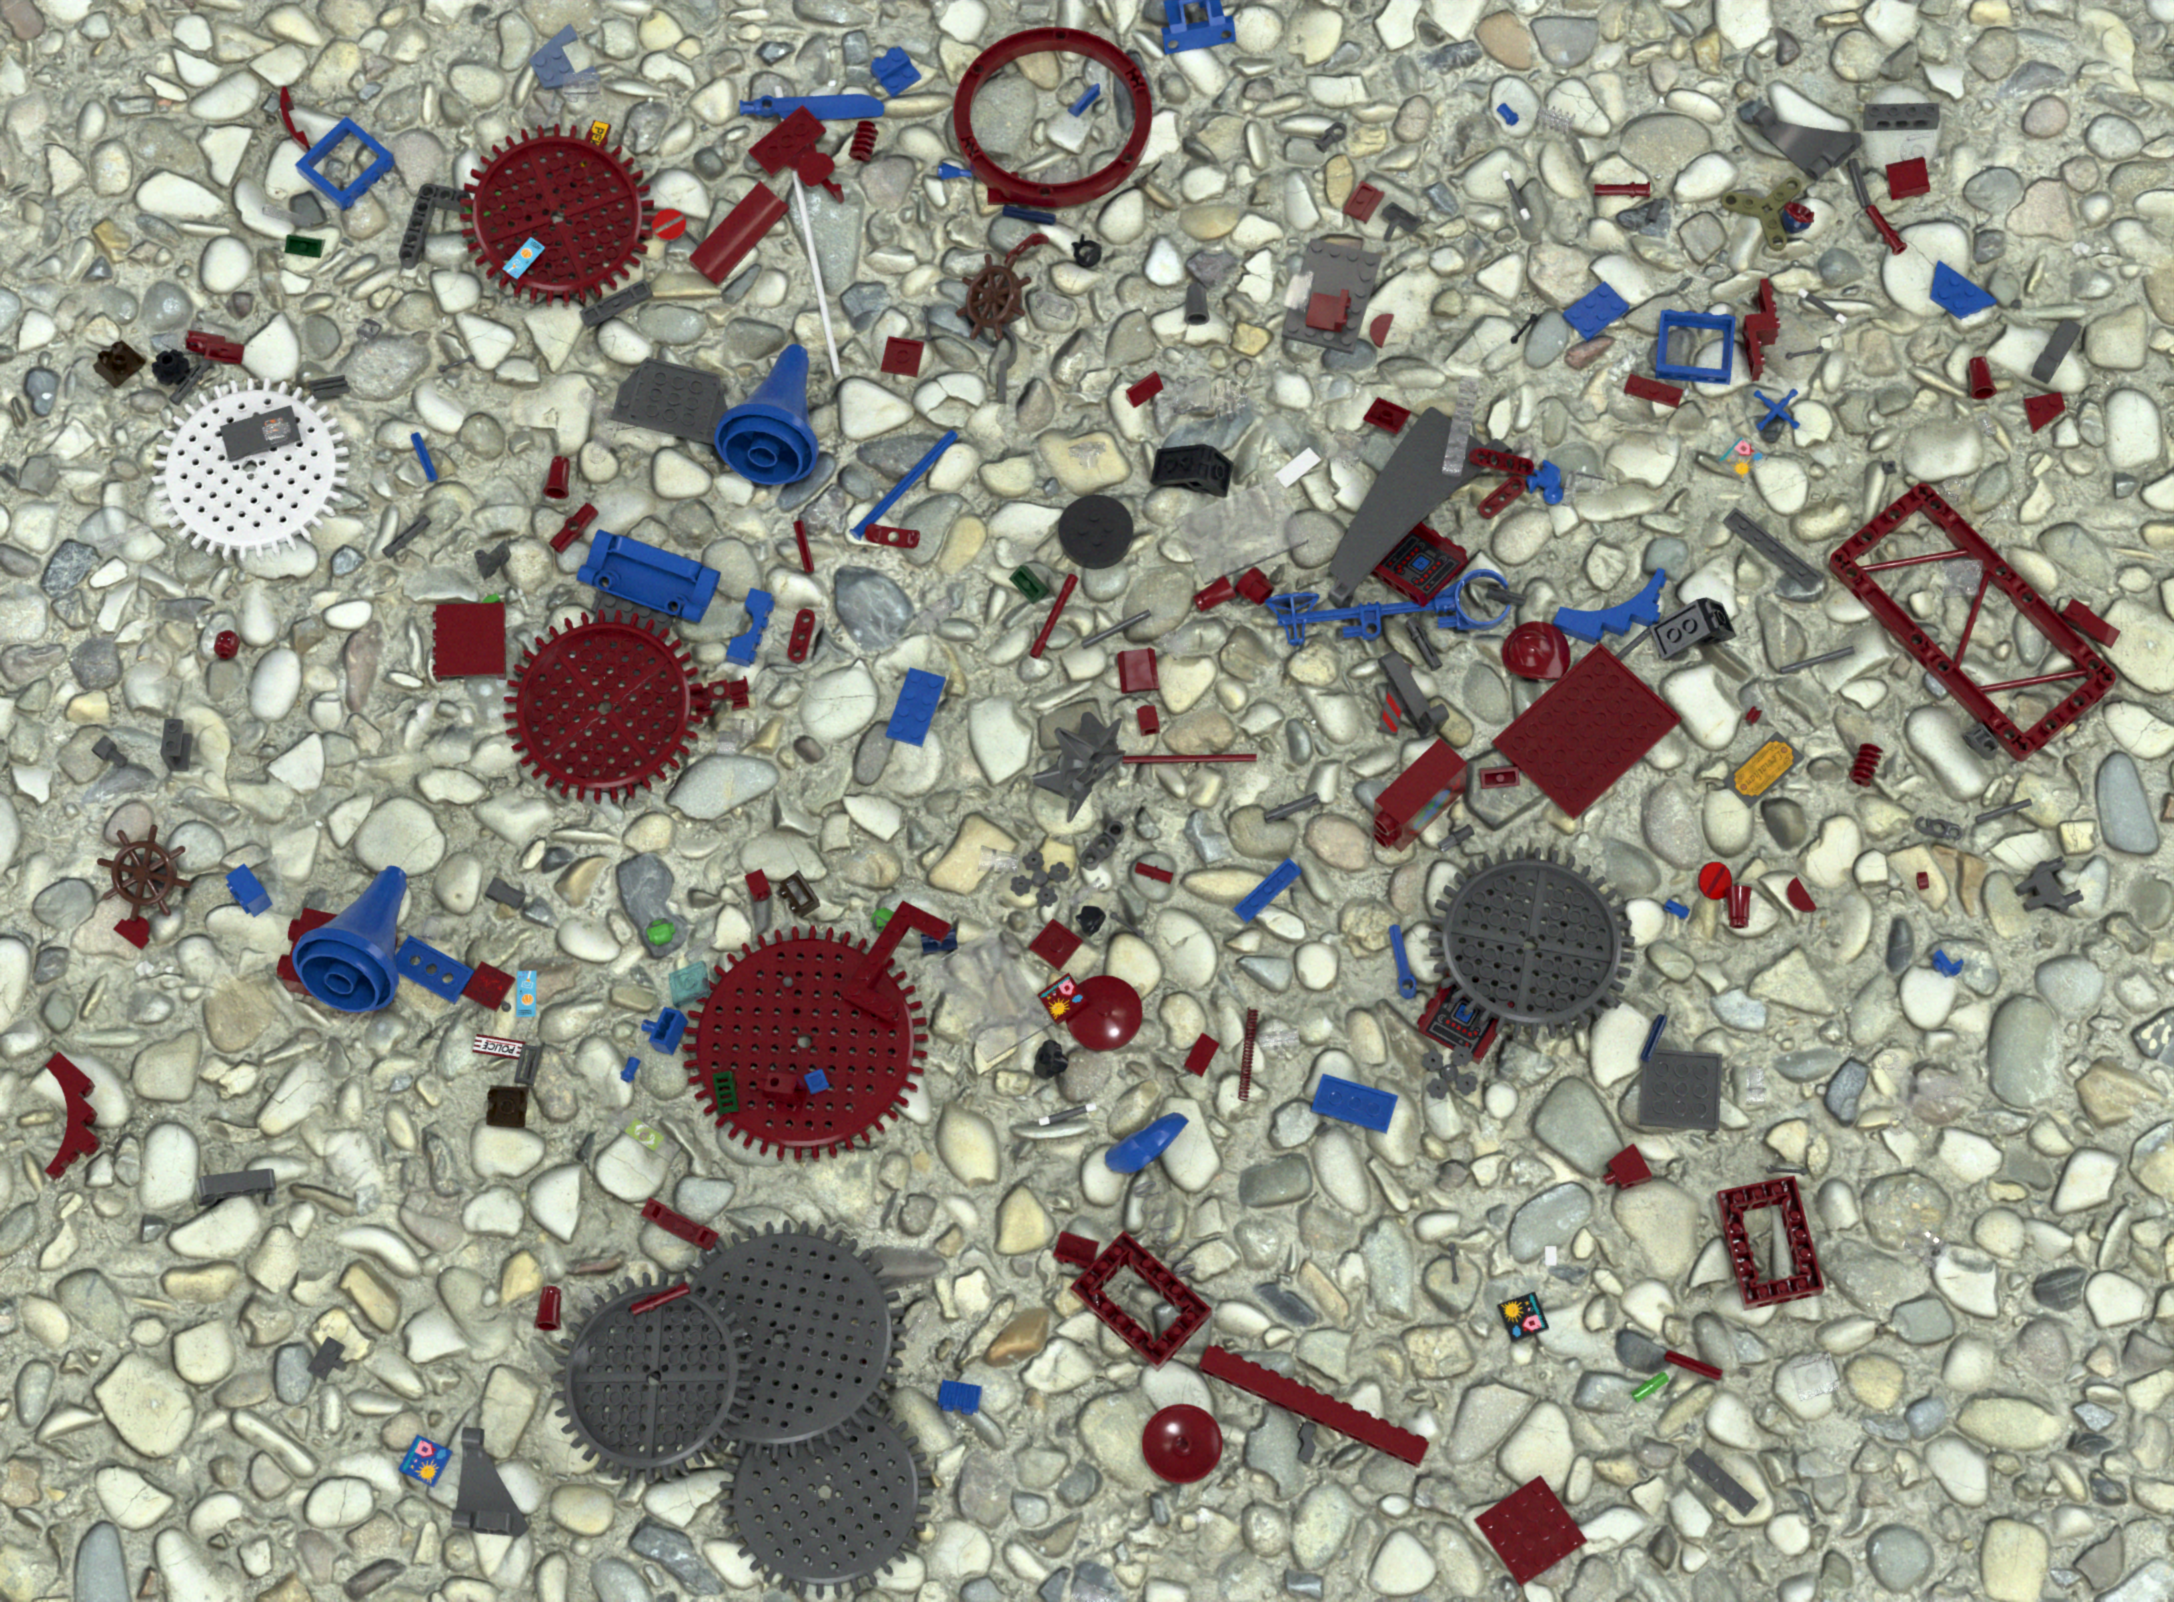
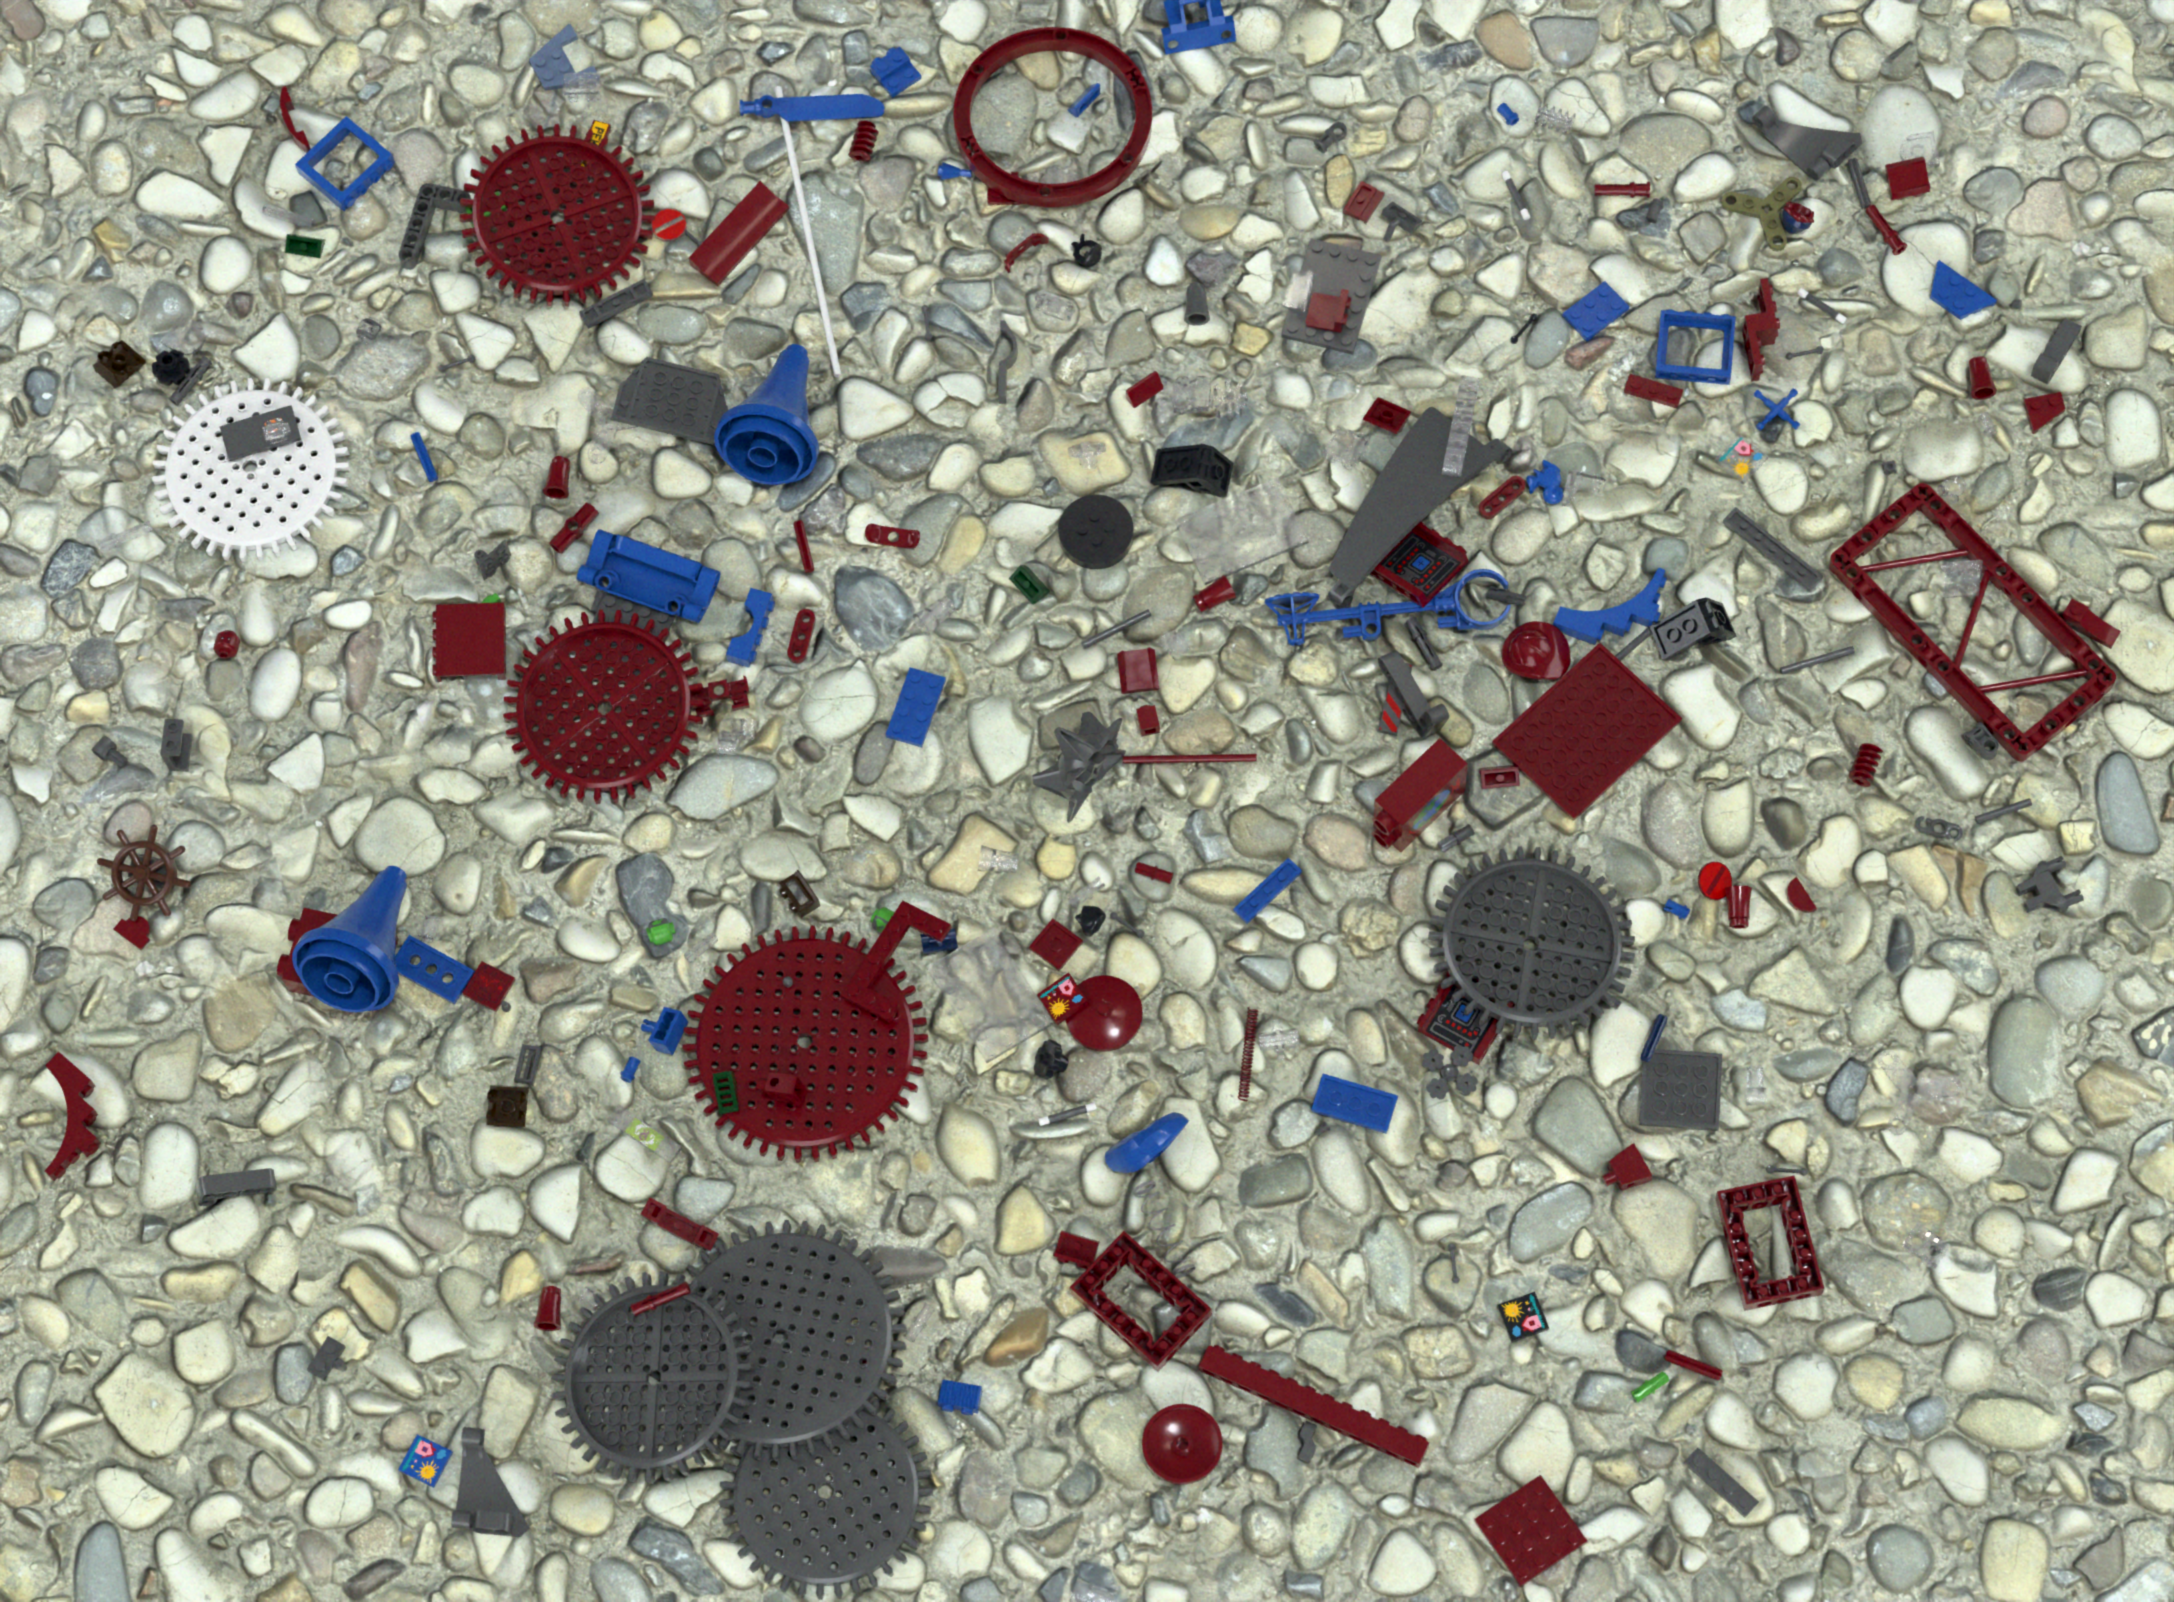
dark red plate [185,330,244,364] -> none
blue brick [225,863,273,918] -> none
dark grey tile [309,375,350,399] -> none
dark grey pin [381,514,432,558] -> none
sticker [473,1034,526,1060] -> none
dark grey piece [485,877,526,909] -> none
medium azure sticker [502,237,545,279] -> none
medium azure sticker [516,971,536,1017] -> none
clear light blue tile [668,960,711,1008] -> none
dark red brick [744,869,772,902] -> none
dark red plate [748,105,845,203] -> none
blue tile [804,1069,830,1095] -> none
blue axle [849,430,958,541] -> none
dark red tile [881,336,925,378] -> none
reddish brown brick [956,253,1032,340] -> none
dark blue axle [1002,205,1056,225] -> none
dark grey plant [1010,851,1070,907] -> none
dark red piece [1029,574,1079,659] -> none
dark grey piece [1081,821,1125,871] -> none
dark red slope [1184,1033,1220,1078] -> none
dark red piece [1235,567,1275,606] -> none
dark grey pin [1263,792,1321,824] -> none
white sticker [1274,447,1321,488] -> none
dark red tile [1369,313,1394,349] -> none
blue axle [1389,924,1417,999] -> none
dark red beam [1469,448,1534,476] -> none
white sticker [1545,1246,1557,1265] -> none
tile [1723,731,1805,808] -> none
dark red bush [1745,706,1763,725] -> none
clear slope [1788,1350,1840,1401] -> none
dark grey brick [1863,103,1940,131] -> none
dark red axle [1916,871,1929,890] -> none
blue bracket [1932,949,1964,978] -> none

